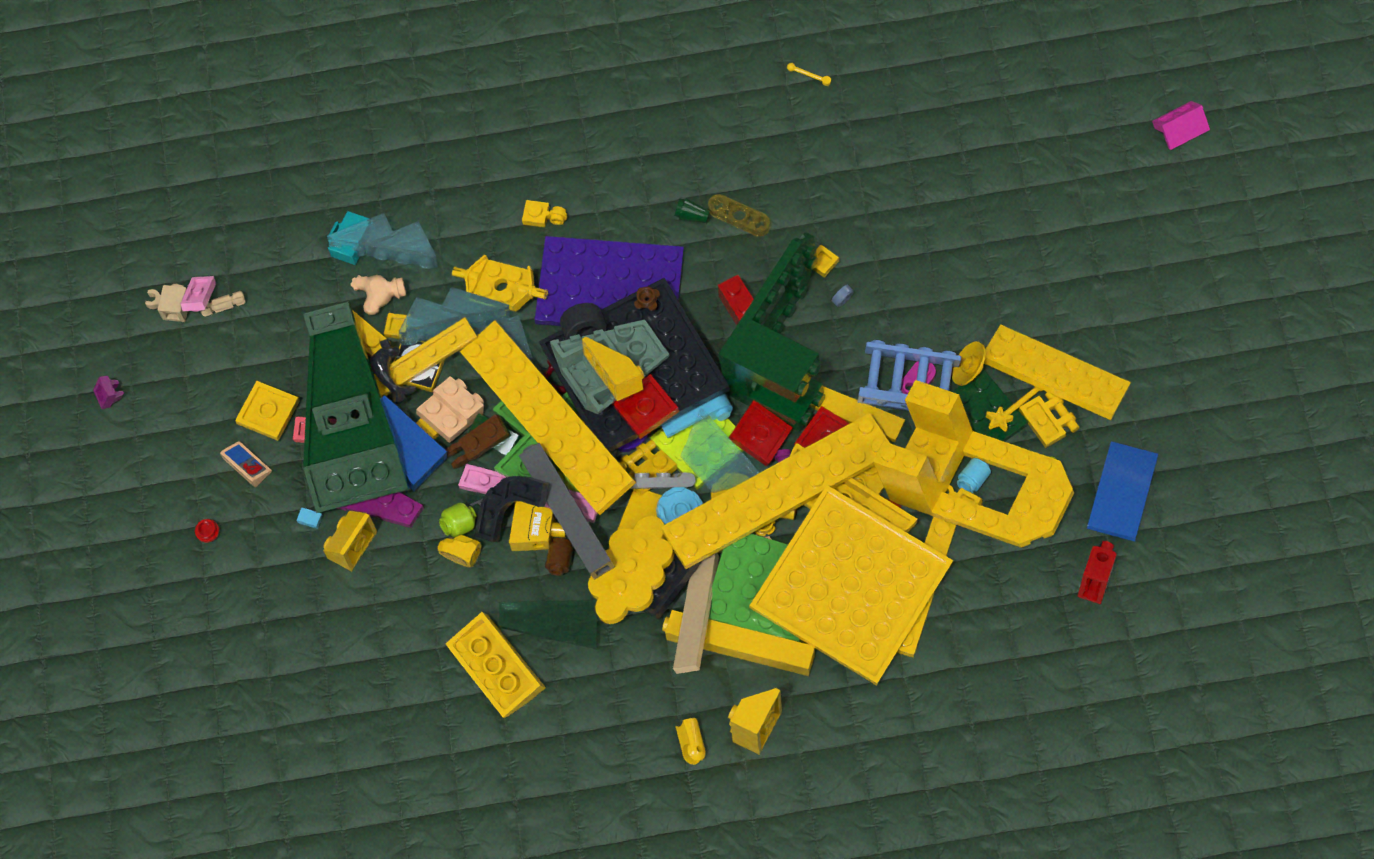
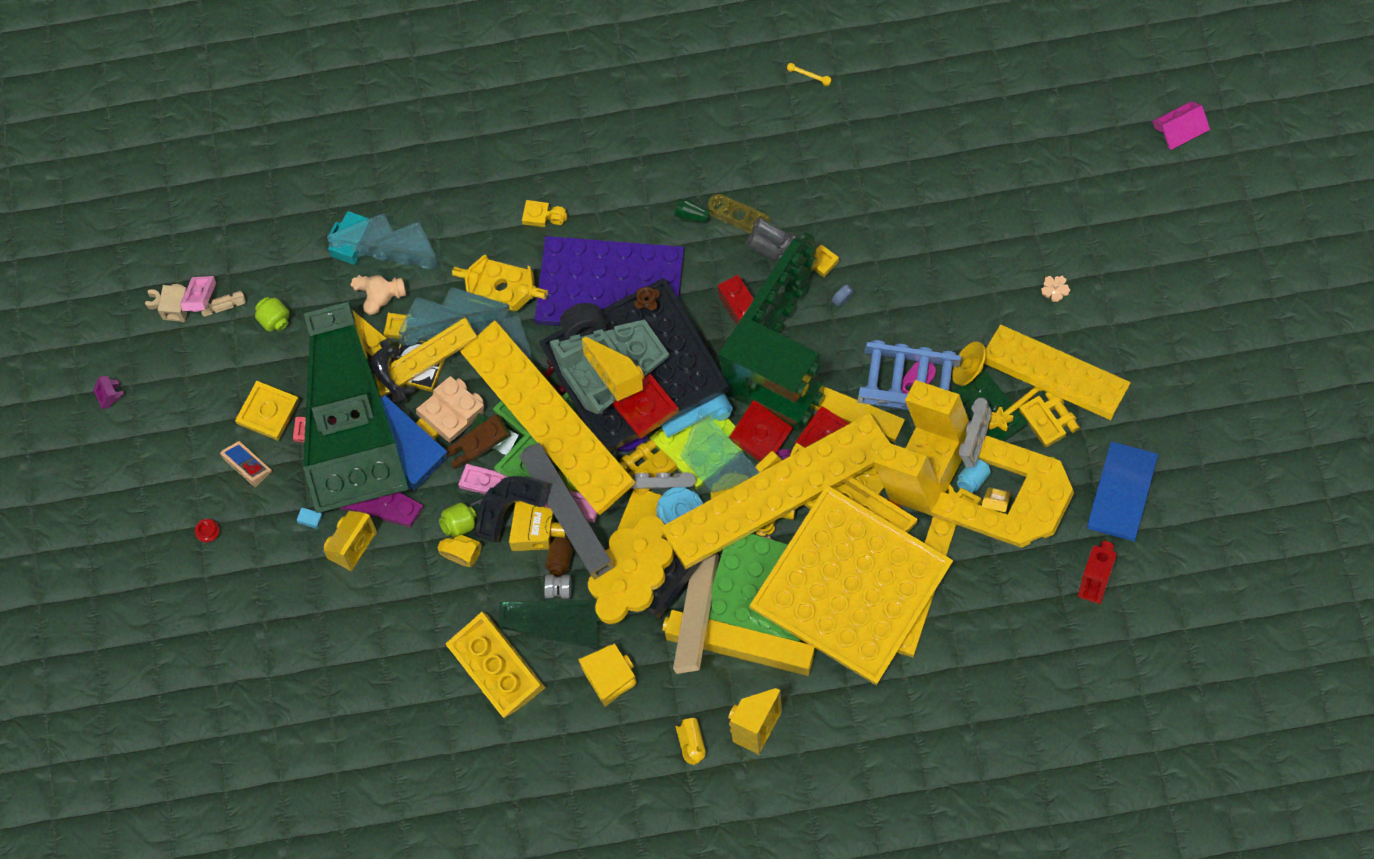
none -> lime head [255,297,290,332]
none -> light grey wheel [545,574,572,599]
none -> yellow torso [578,644,636,707]
none -> flat silver piece [746,217,796,261]
none -> yellow tile [755,451,782,472]
none -> light grey hinge [959,397,992,468]
none -> yellow tile [982,487,1011,512]
none -> light nougat plant [1041,276,1070,302]

